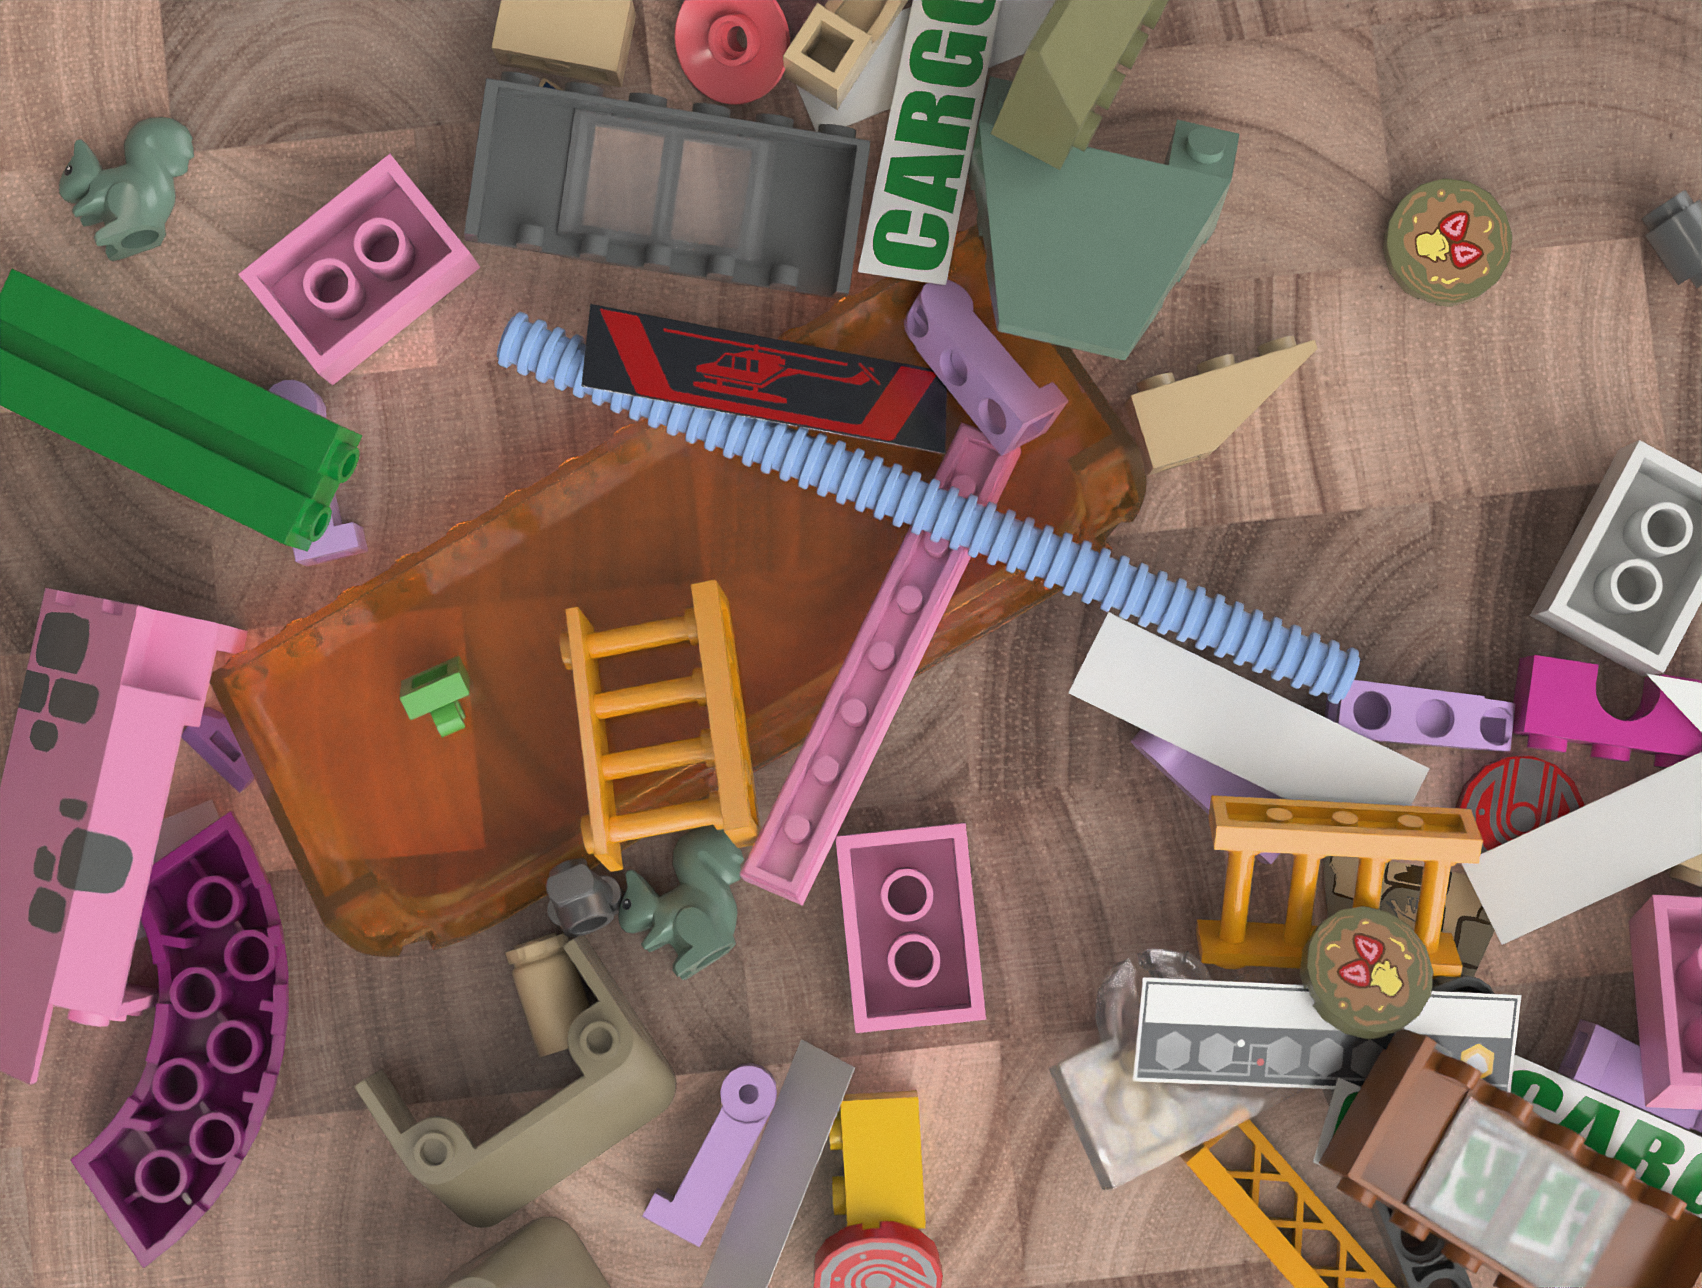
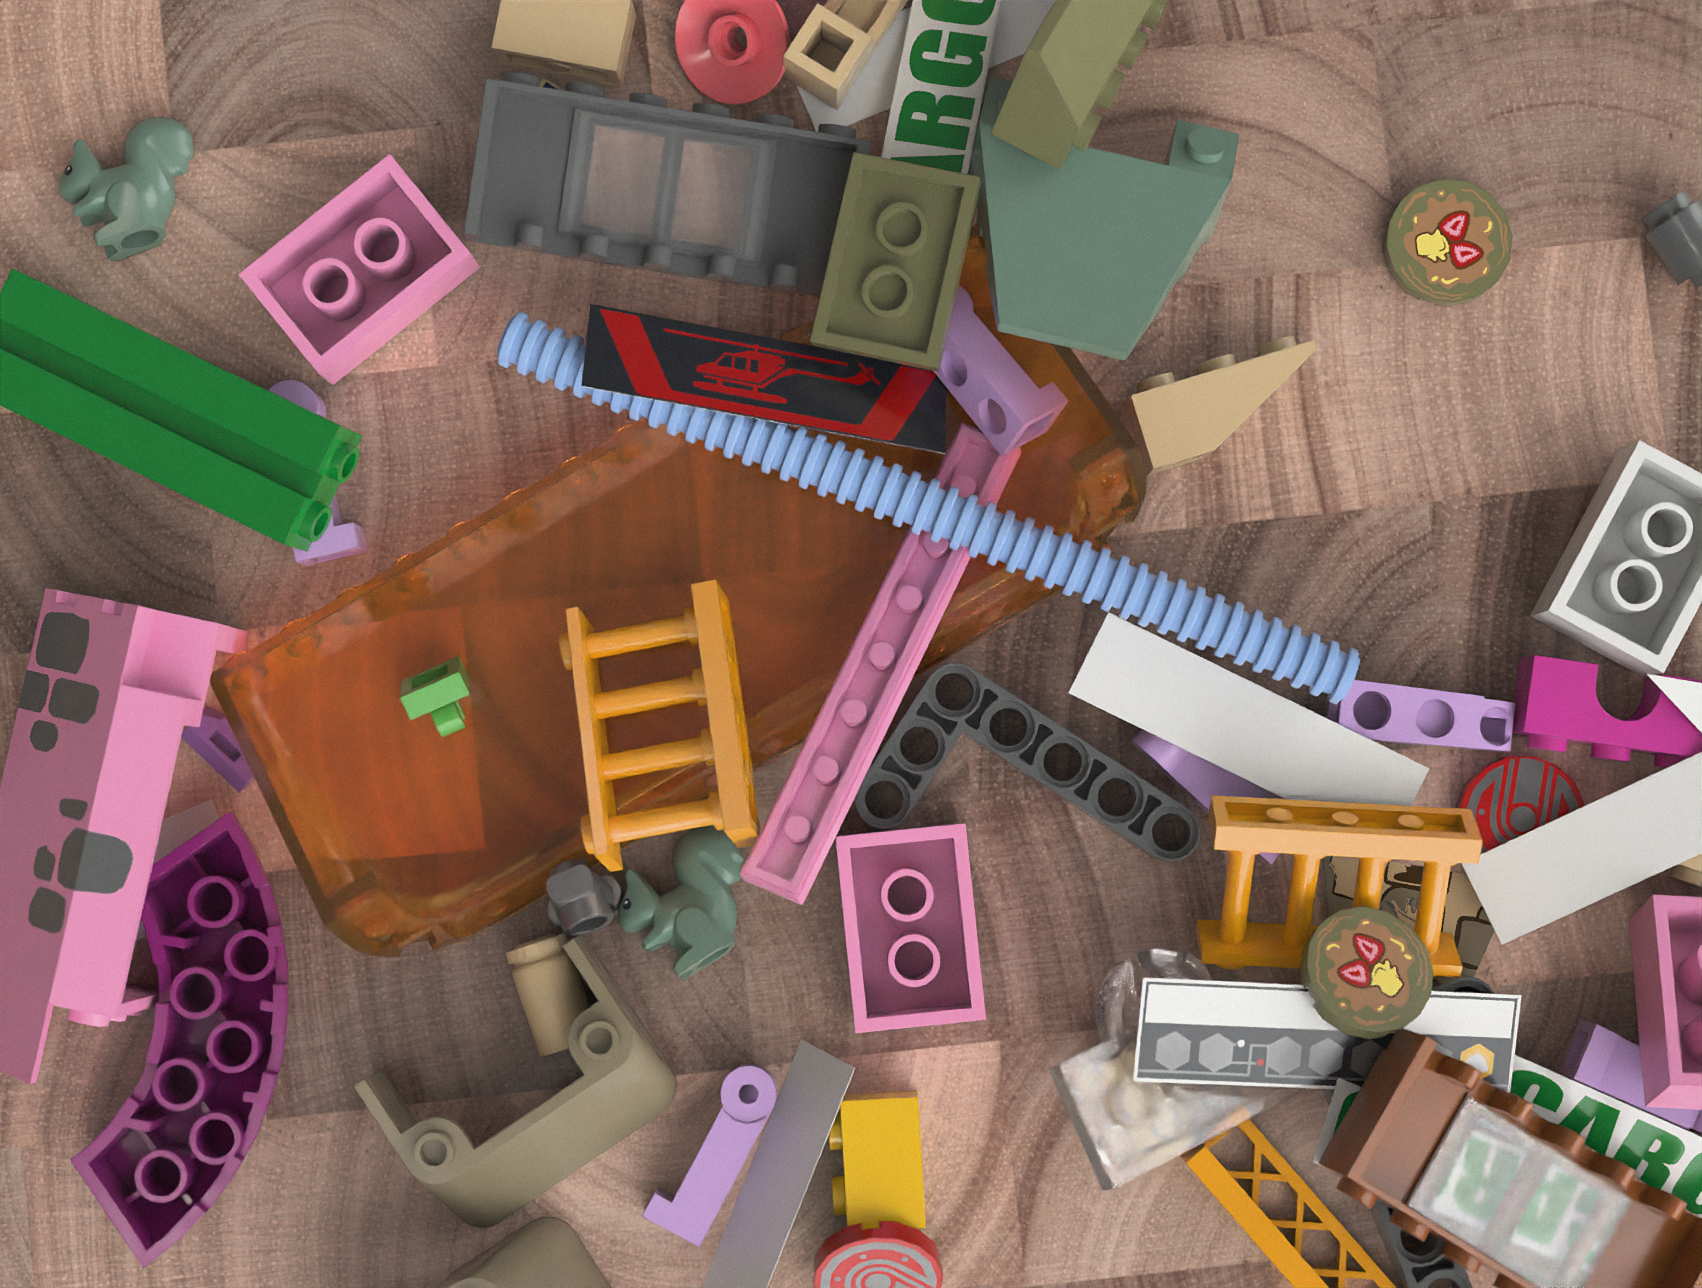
none -> olive plate [810,152,982,372]
none -> dark grey beam [856,663,1201,861]

